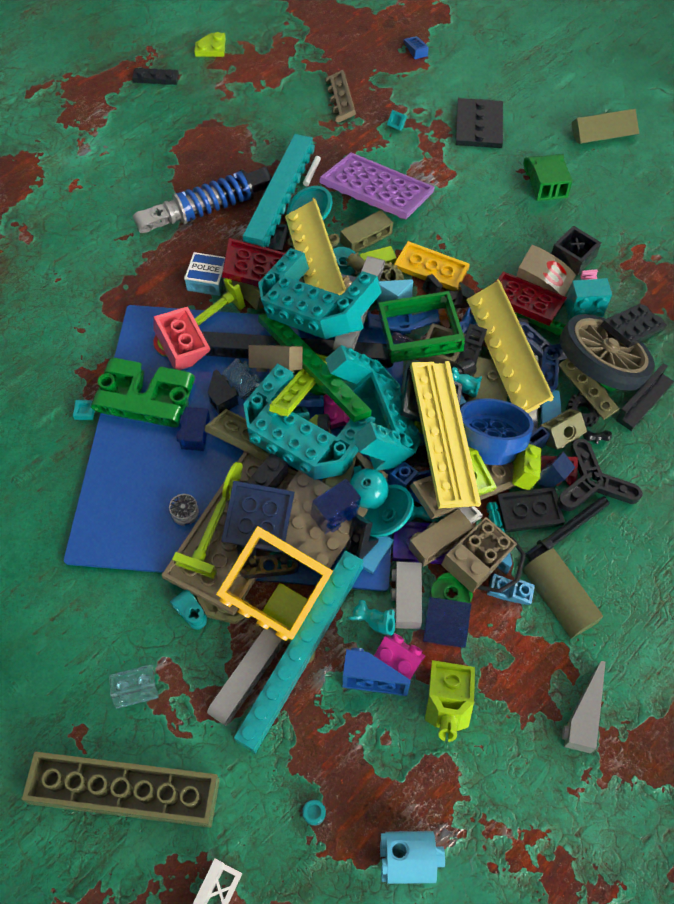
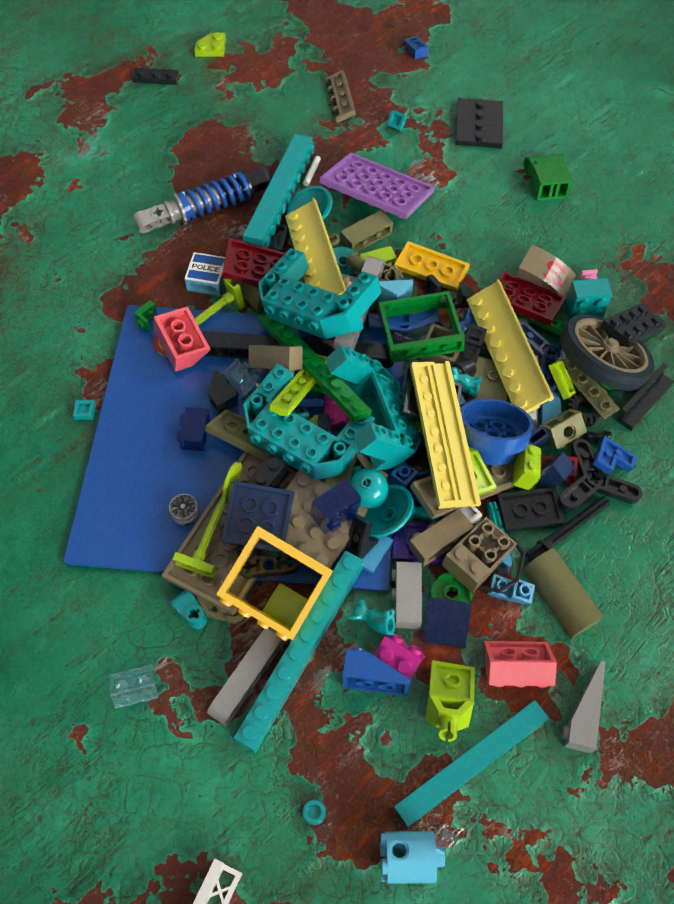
olive brick [22,752,220,828] -> none
green connector [91,358,195,427] -> none
black brick [551,226,602,276] -> none
olive brick [571,109,639,144] -> none
none -> green bracket [134,300,157,332]
none -> teal tile [394,700,549,828]
none -> coral slope [484,641,557,688]
none -> lime tile [549,359,576,400]
none -> blue plate [593,436,637,474]

